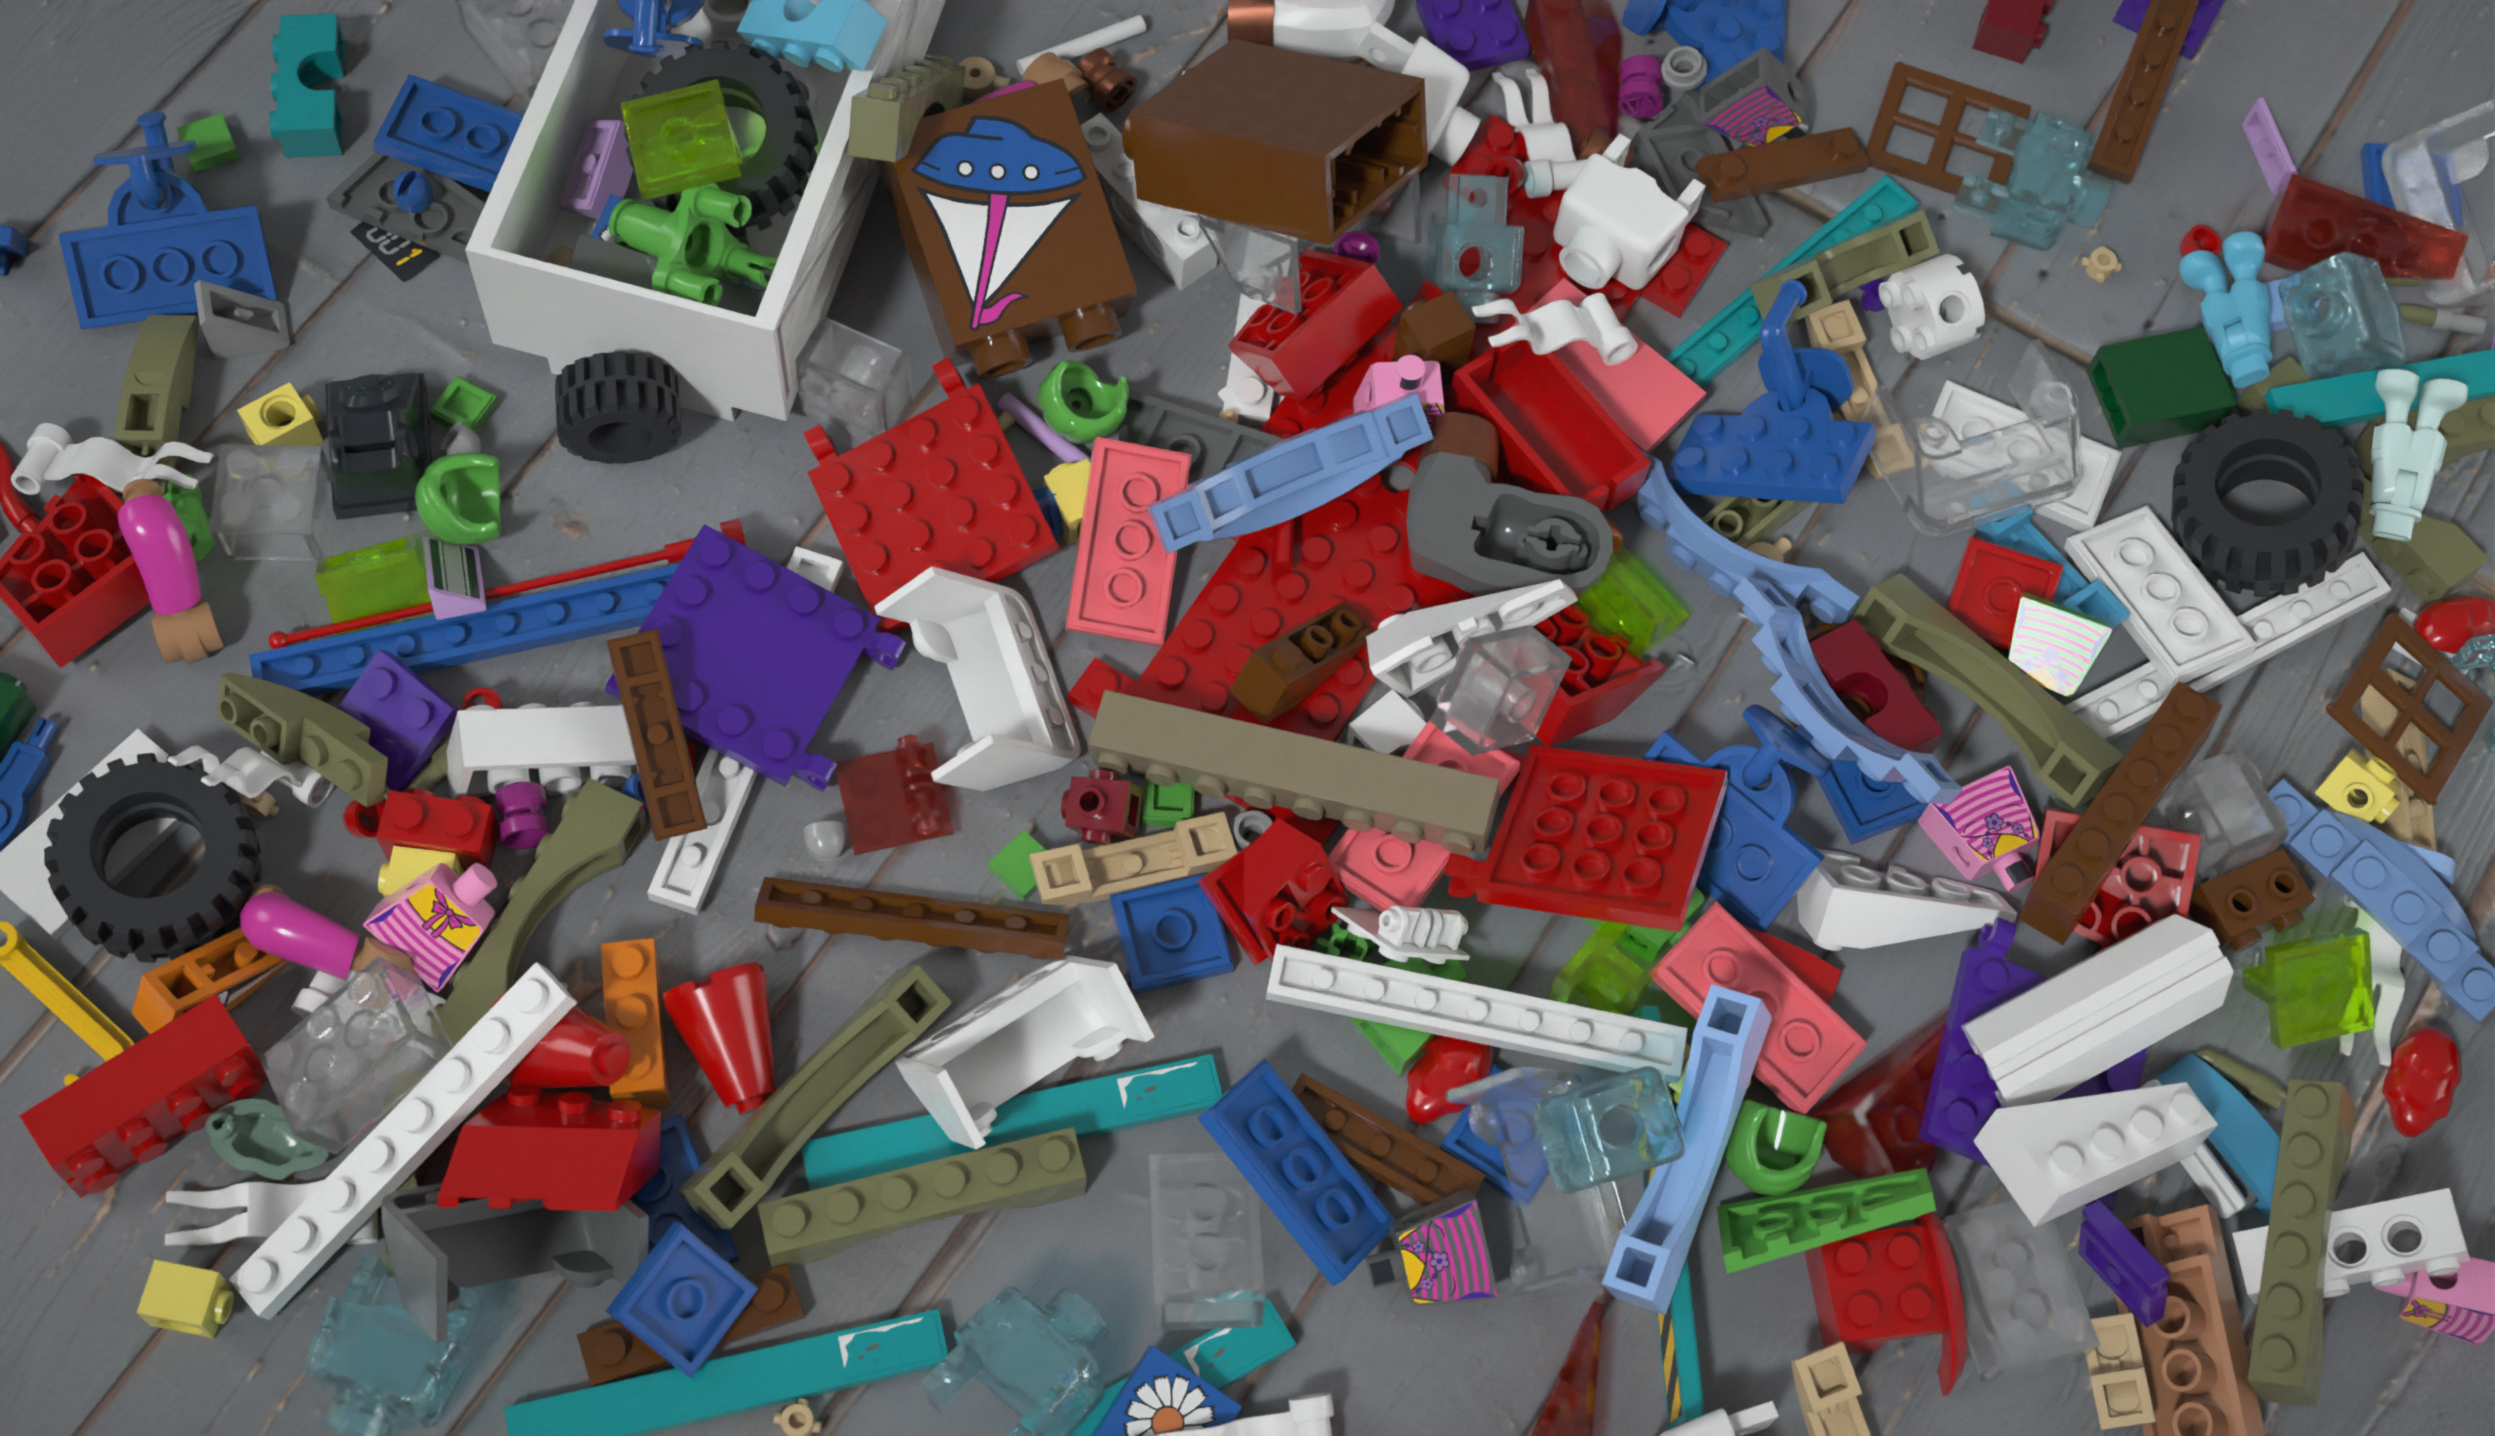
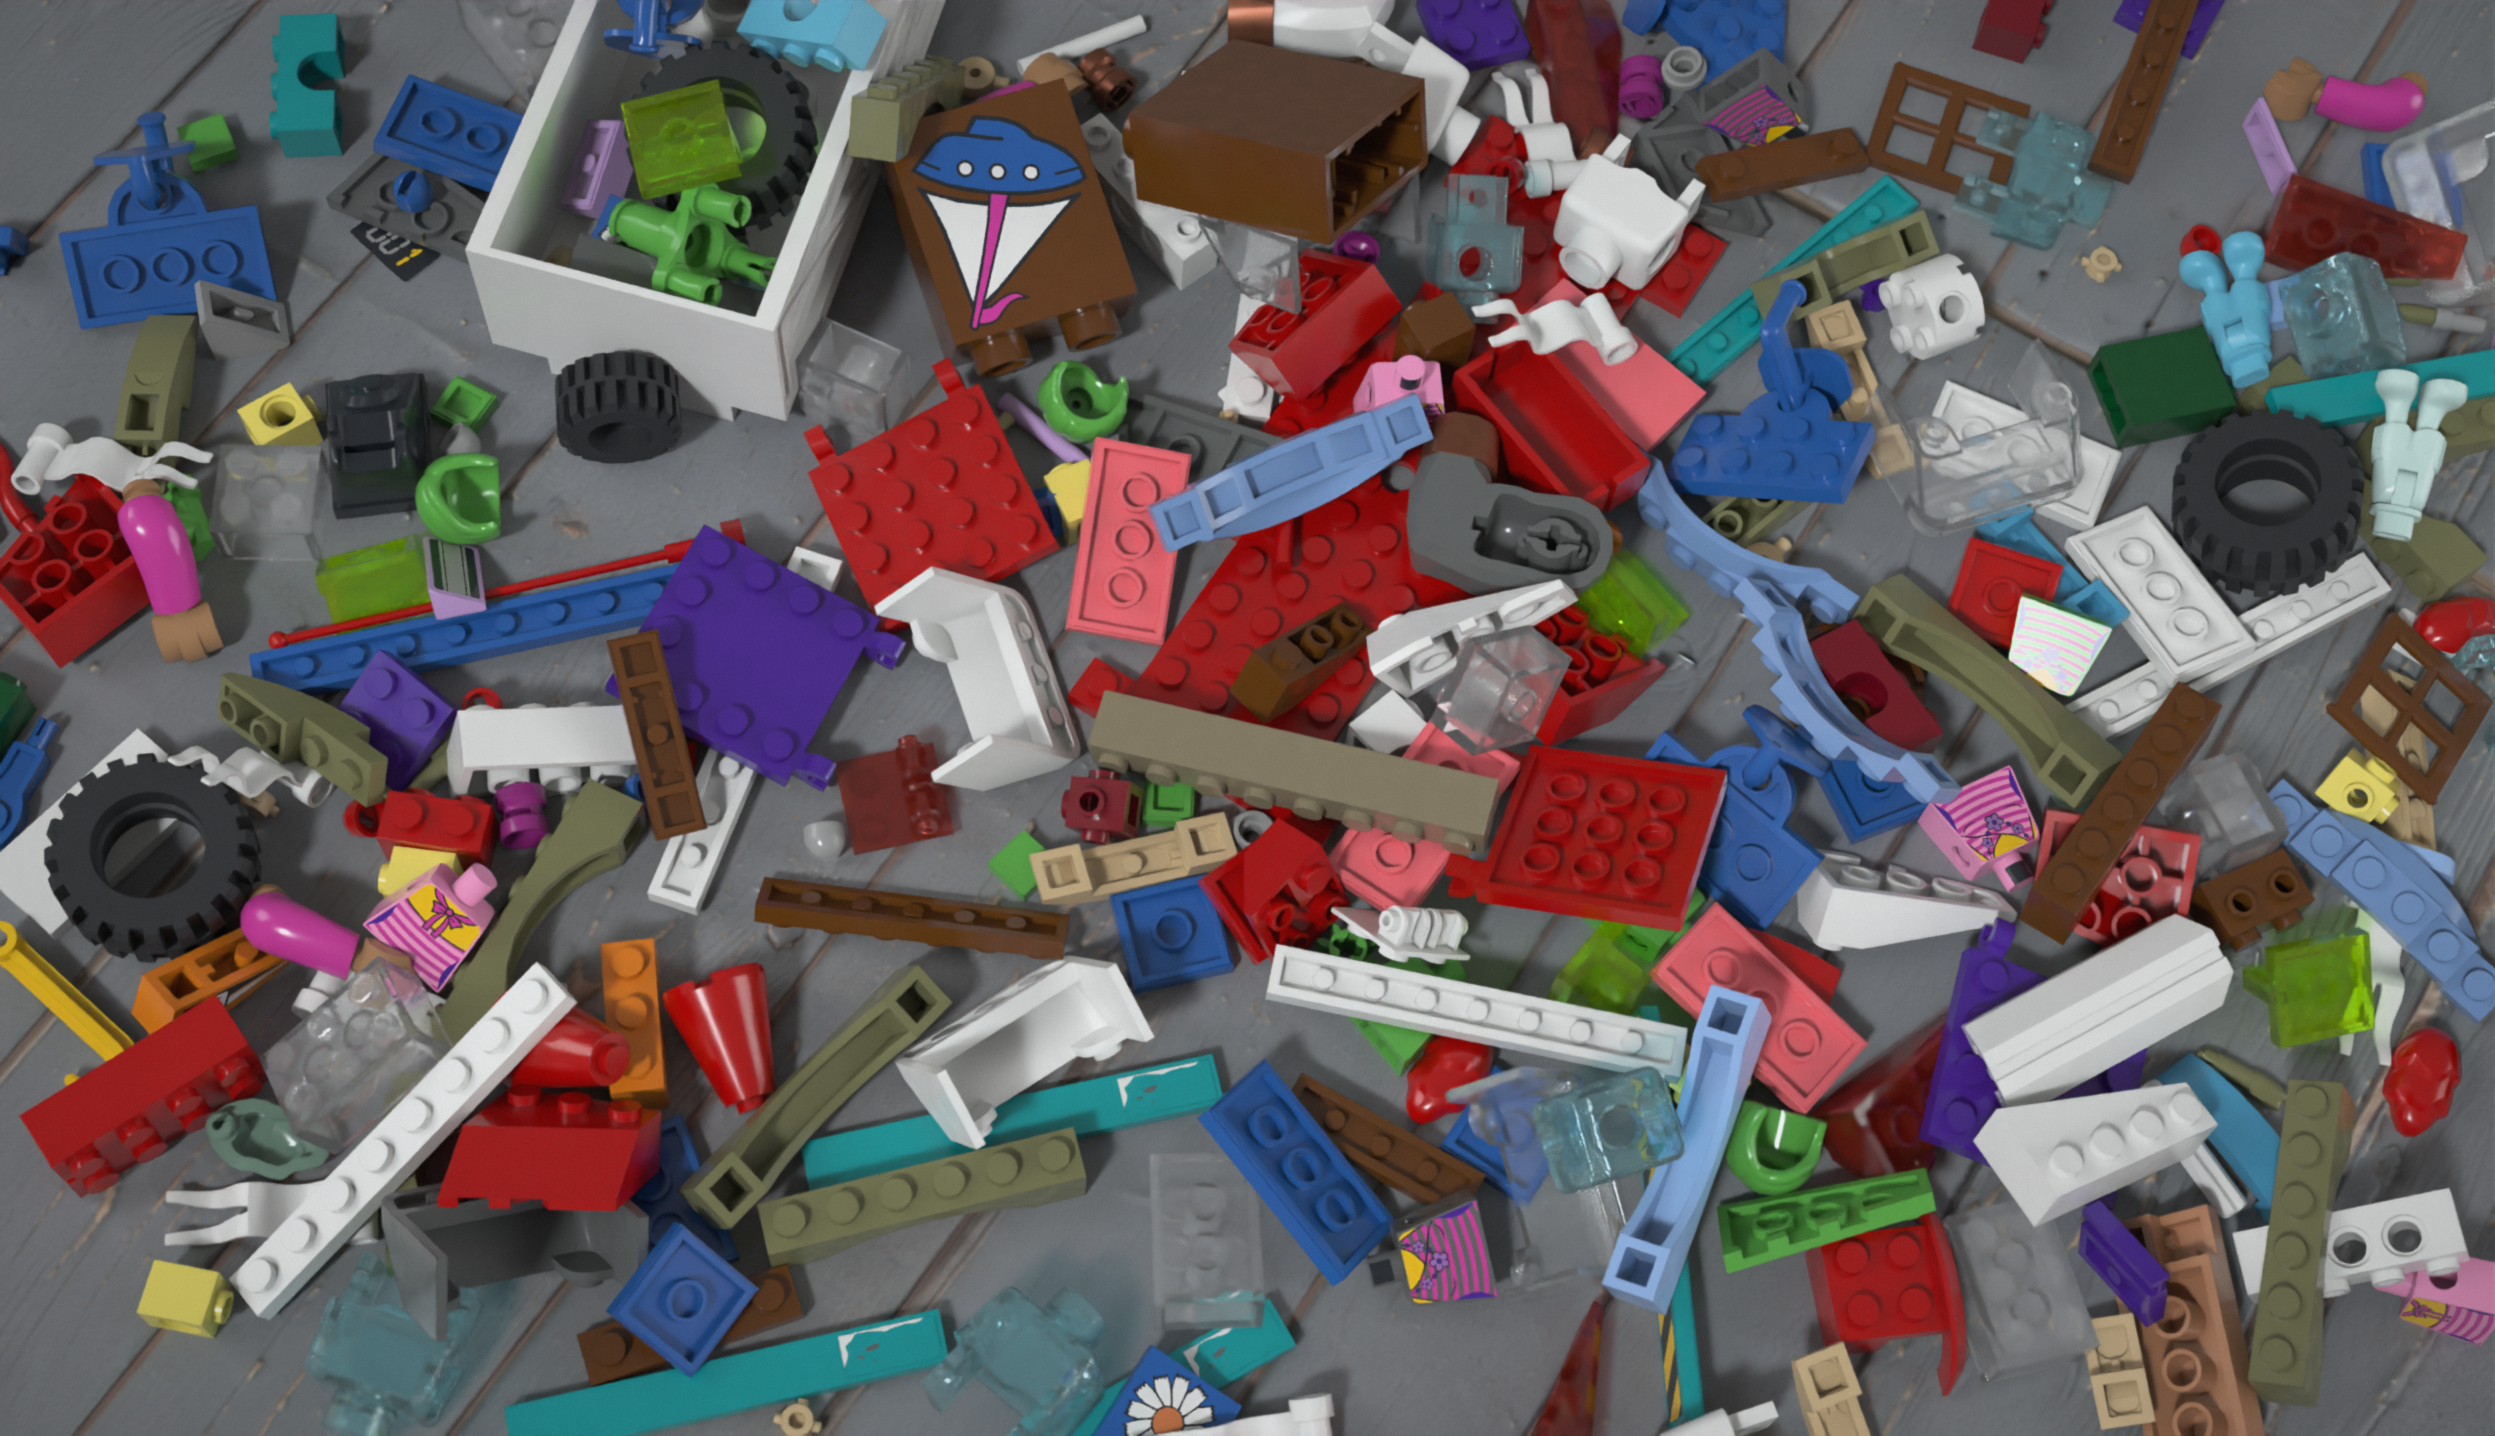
none -> dark pink piece [2263,57,2428,132]

